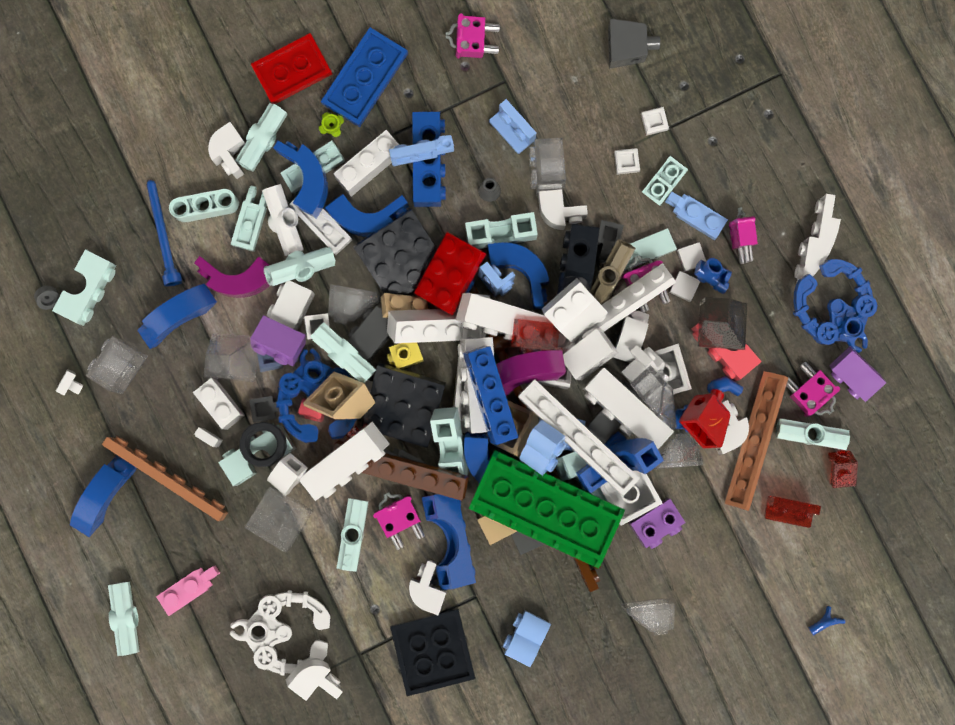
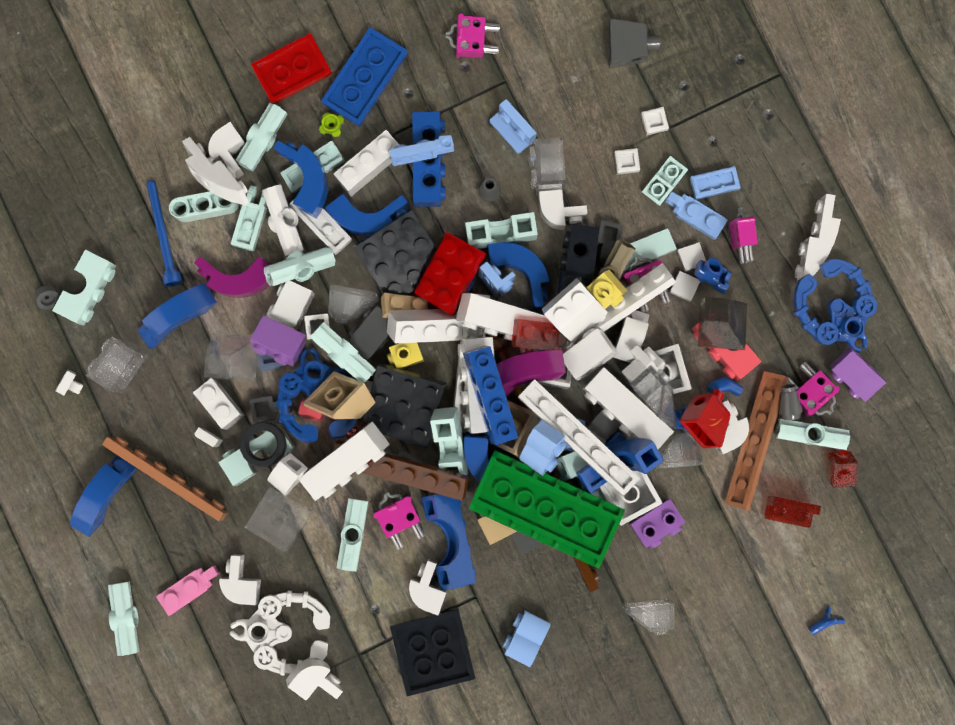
none -> white slope [182,137,249,205]
none -> white brick [219,554,261,605]
none -> light yellow brick [586,270,627,309]
none -> light blue plate [690,166,741,200]
none -> dark grey cone [779,384,803,420]

